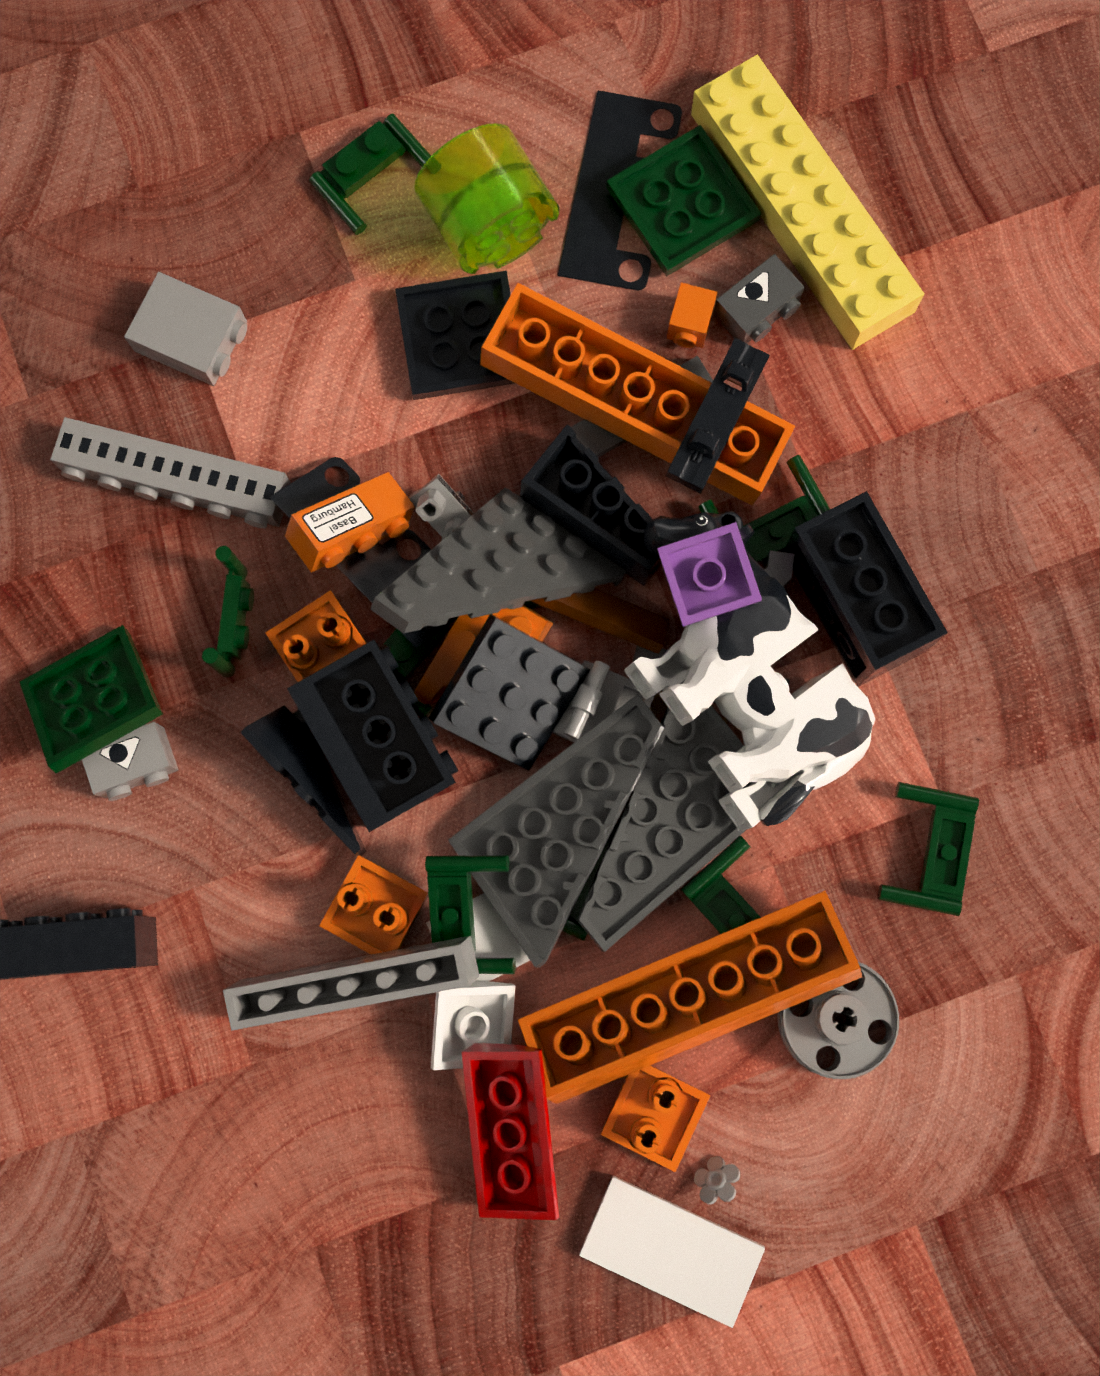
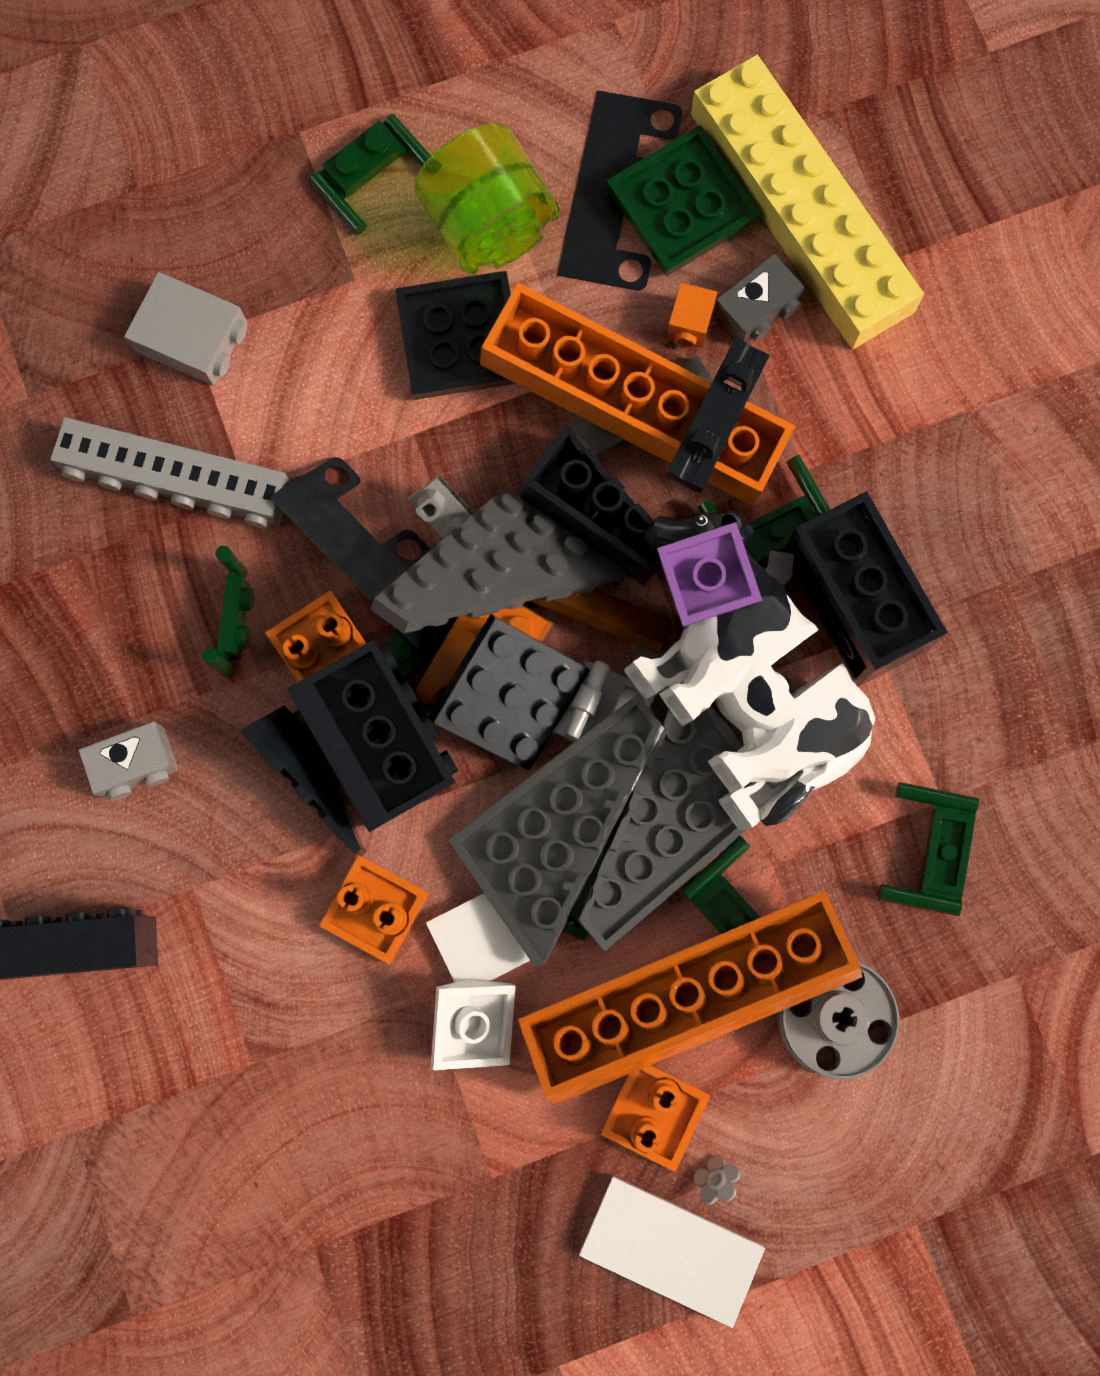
dark green plate [19,625,163,774] -> none
light grey brick [223,936,479,1031] -> none
orange brick [285,472,415,572] -> none
dark green plate [425,855,516,974] -> none
red slope [461,1043,559,1220] -> none

